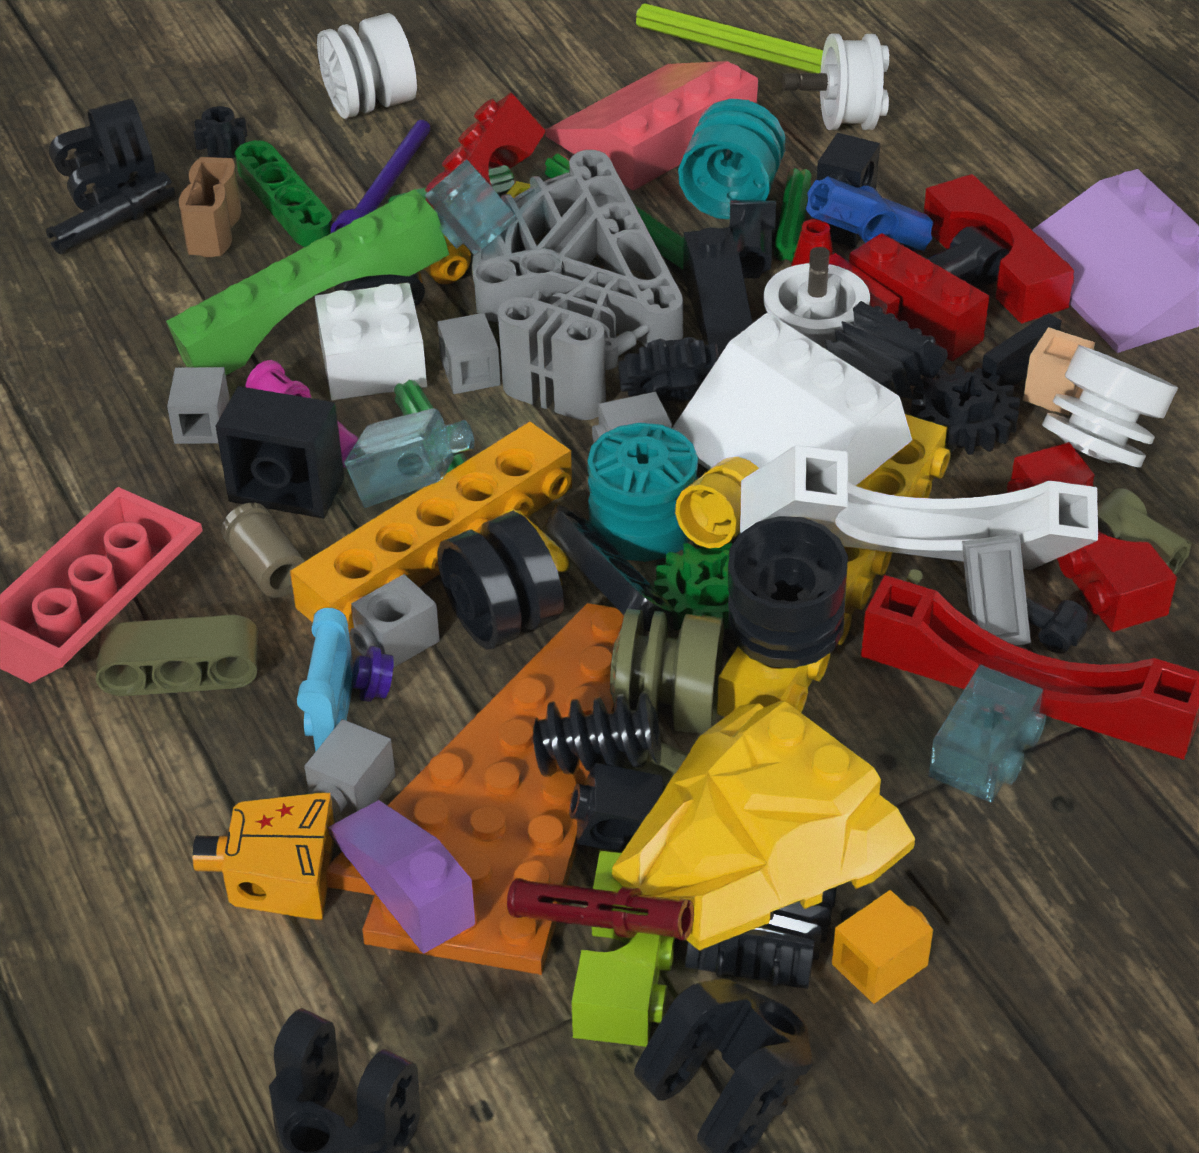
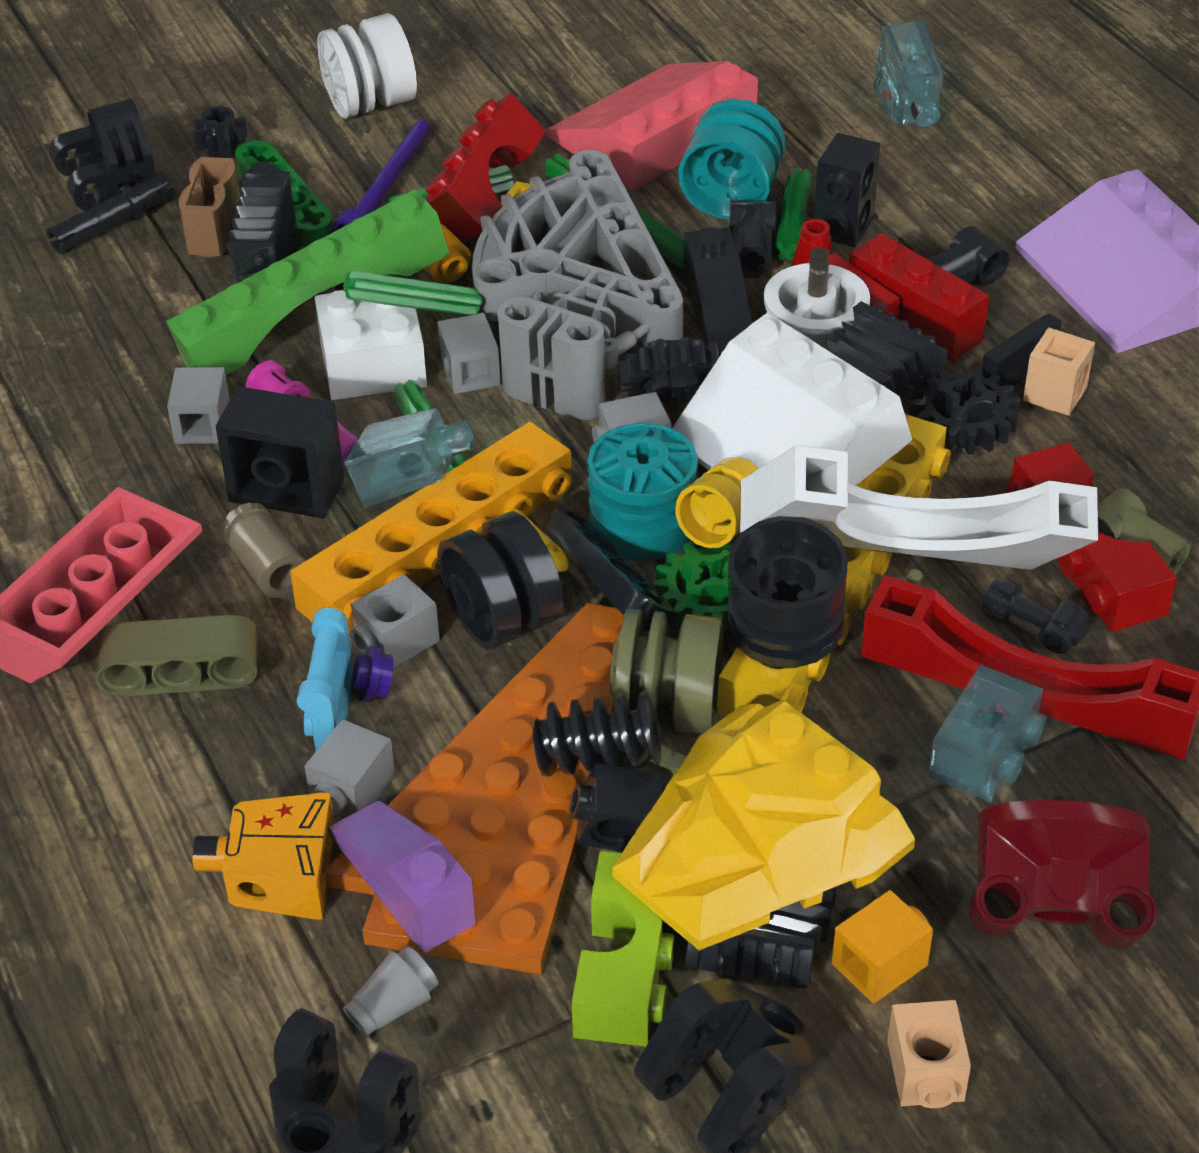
clear light blue brick [425,159,518,256] -> none
dark red pin [507,878,694,940] -> none
lime axle [636,3,823,73] -> none
white wheel [782,34,889,130] -> none
blue piece [806,176,933,252] -> none
red arch [924,174,1074,324] -> none
light grey tile [962,533,1031,645] -> none
white wheel [1042,345,1178,468] -> none
none -> black piece [227,162,300,322]
none -> green axle [343,271,482,316]
none -> light grey cone [343,946,439,1037]
none -> clear light blue torso [873,20,944,127]
none -> light nougat brick [887,1000,971,1108]
none -> dark red piece [968,800,1157,949]

